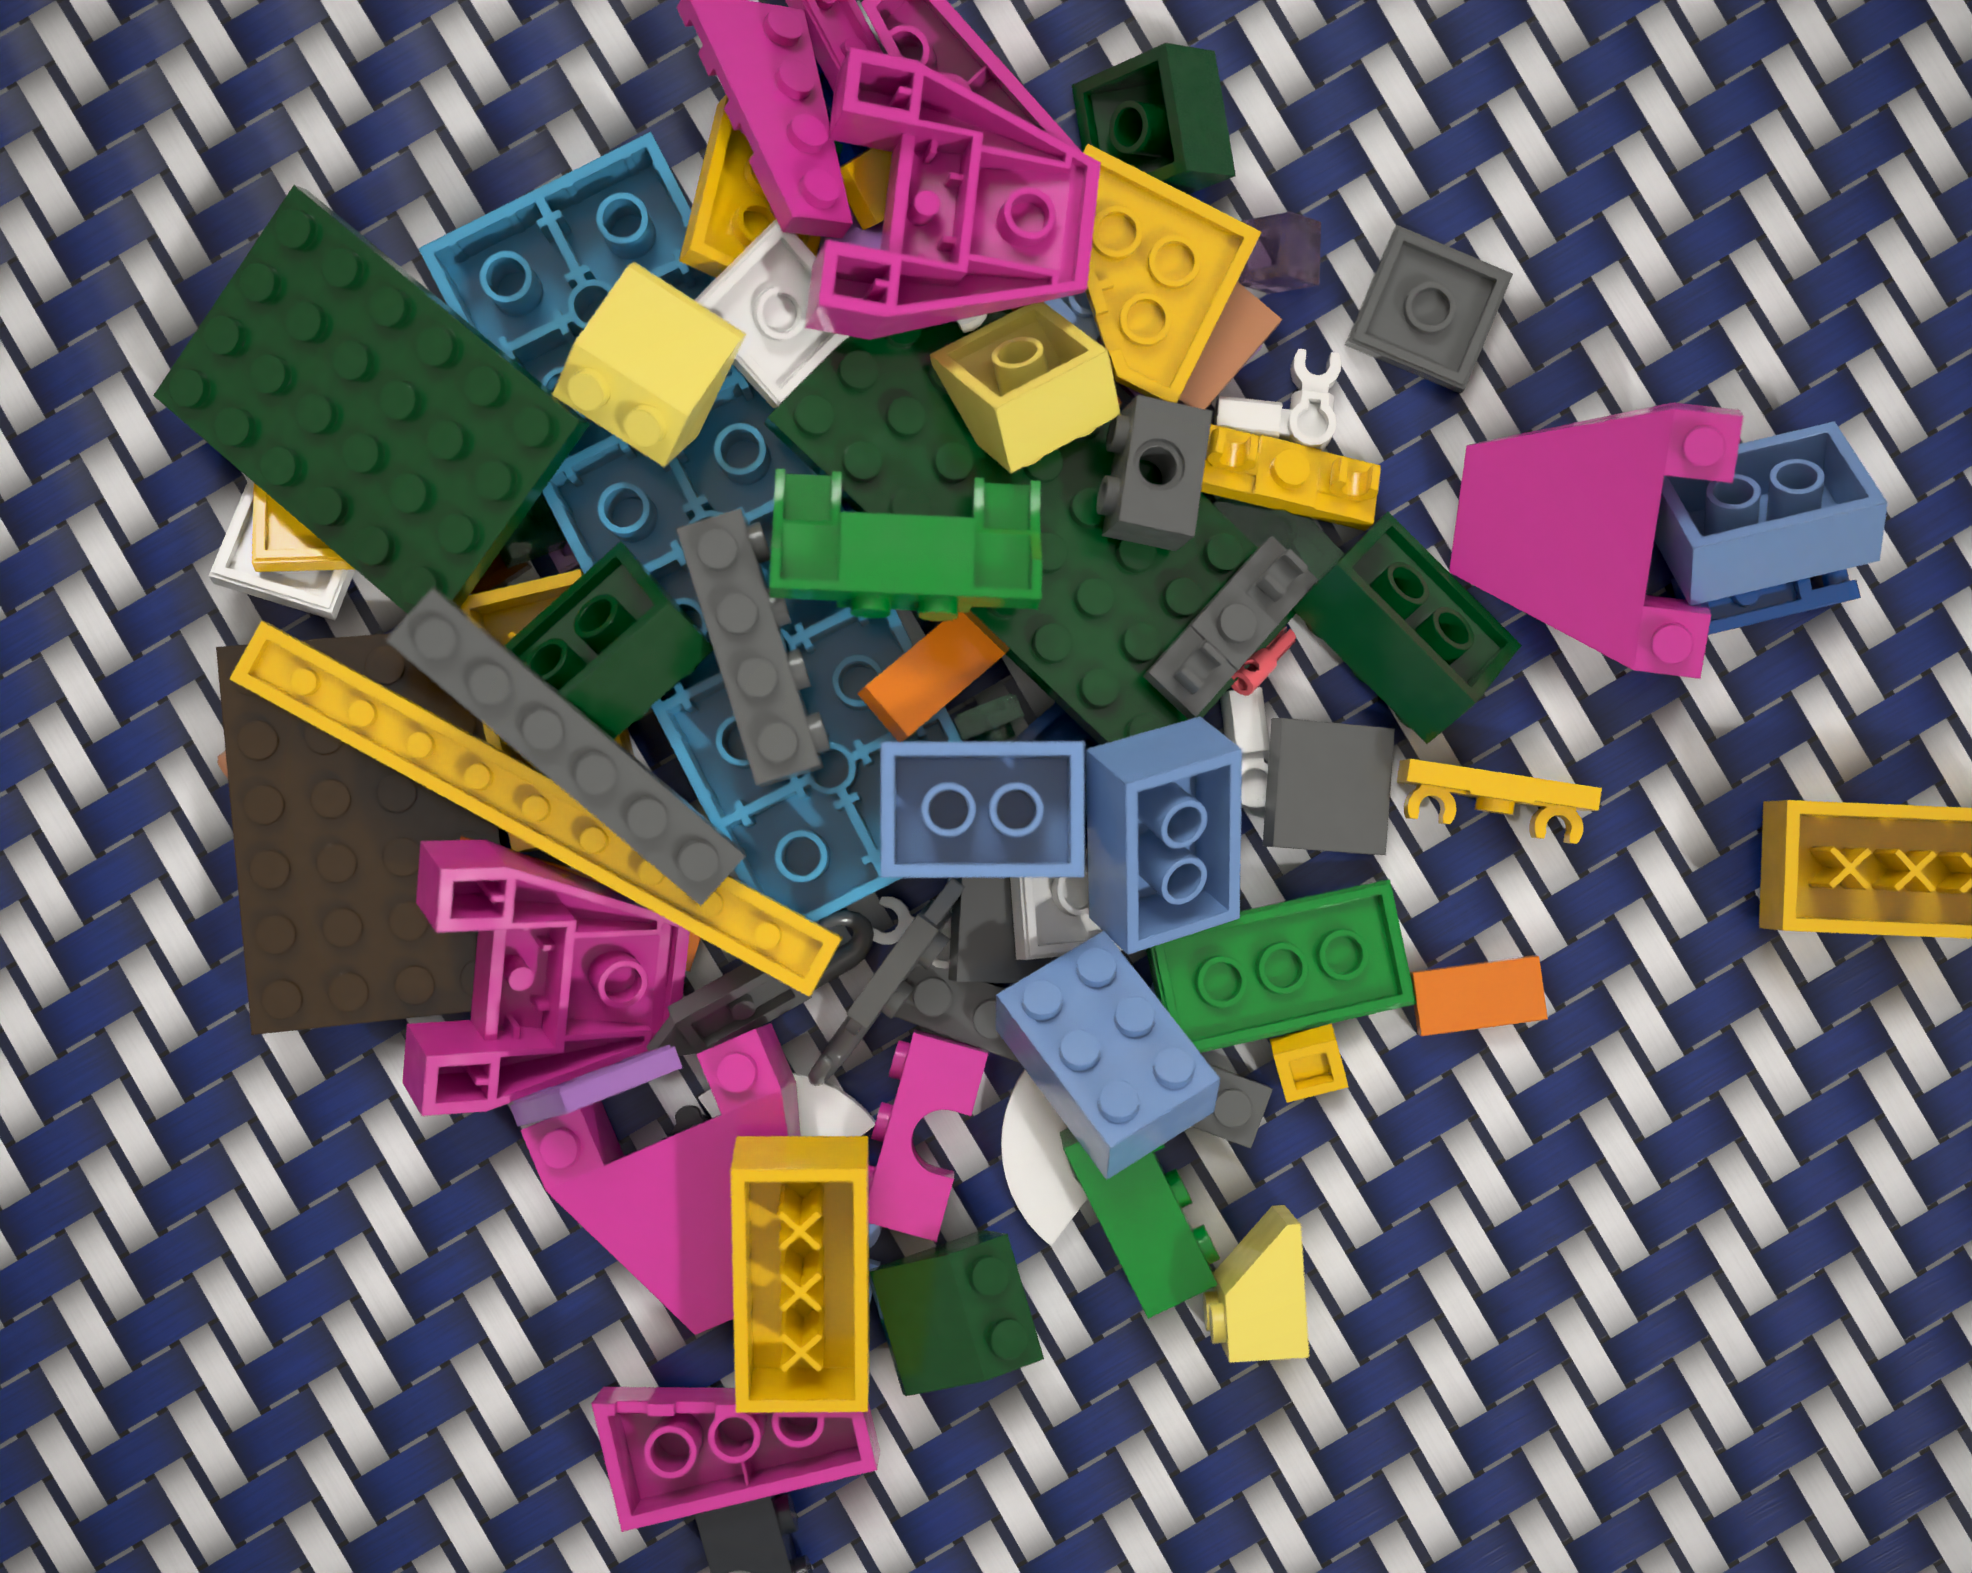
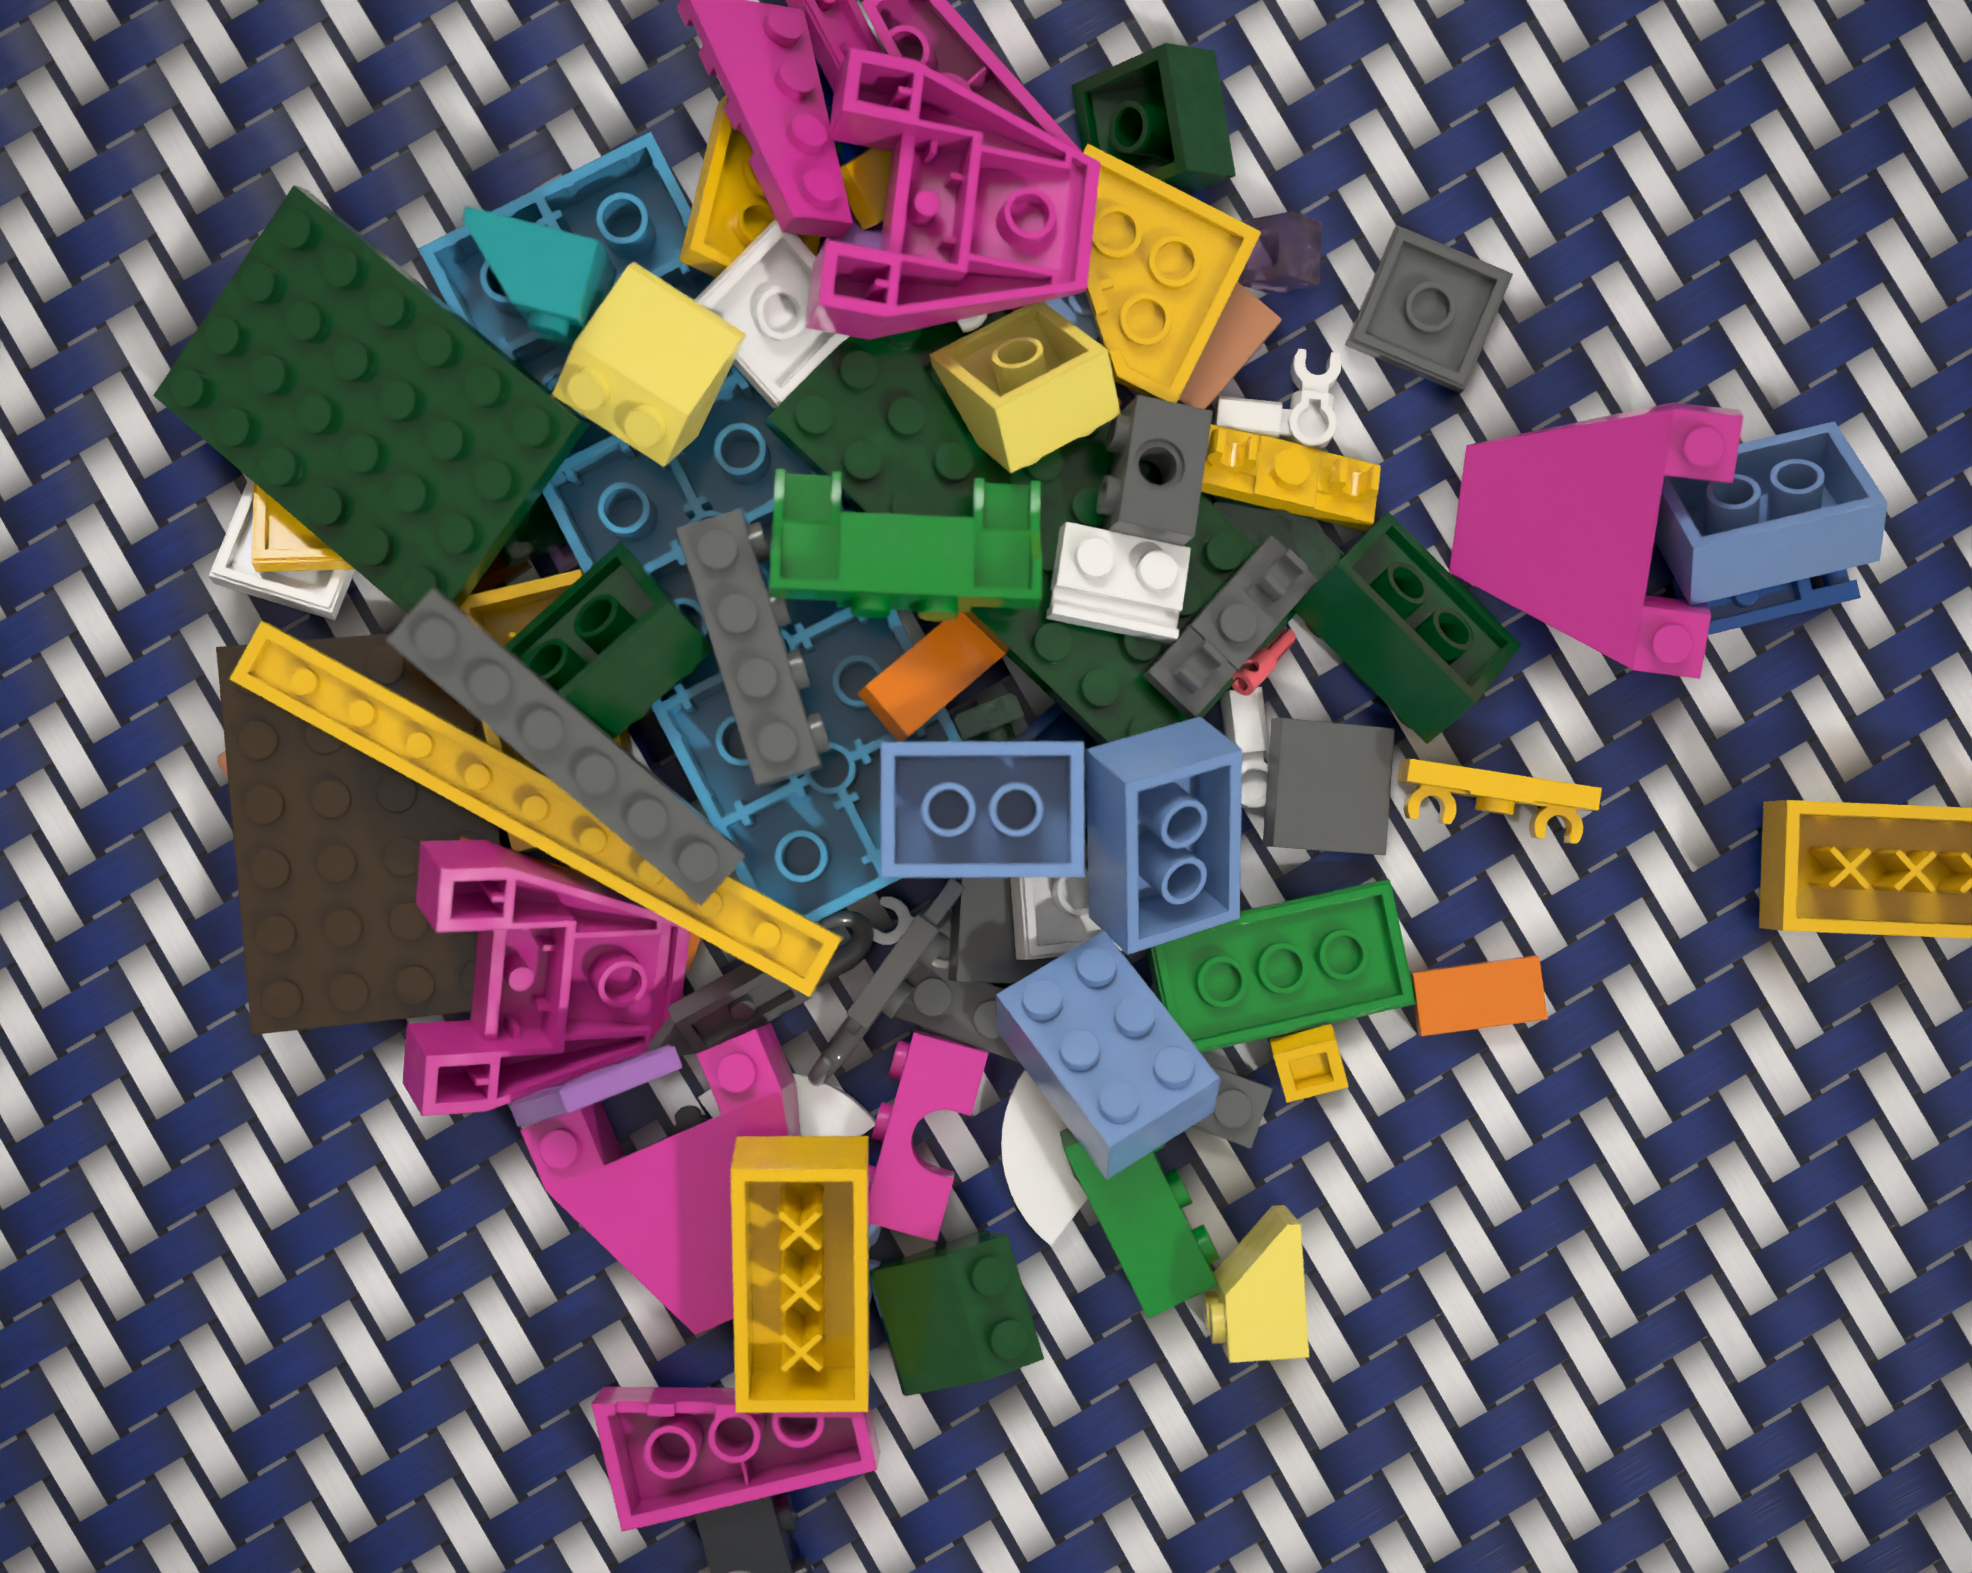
none -> teal slope [462,206,617,350]
none -> white plate [1046,522,1191,644]

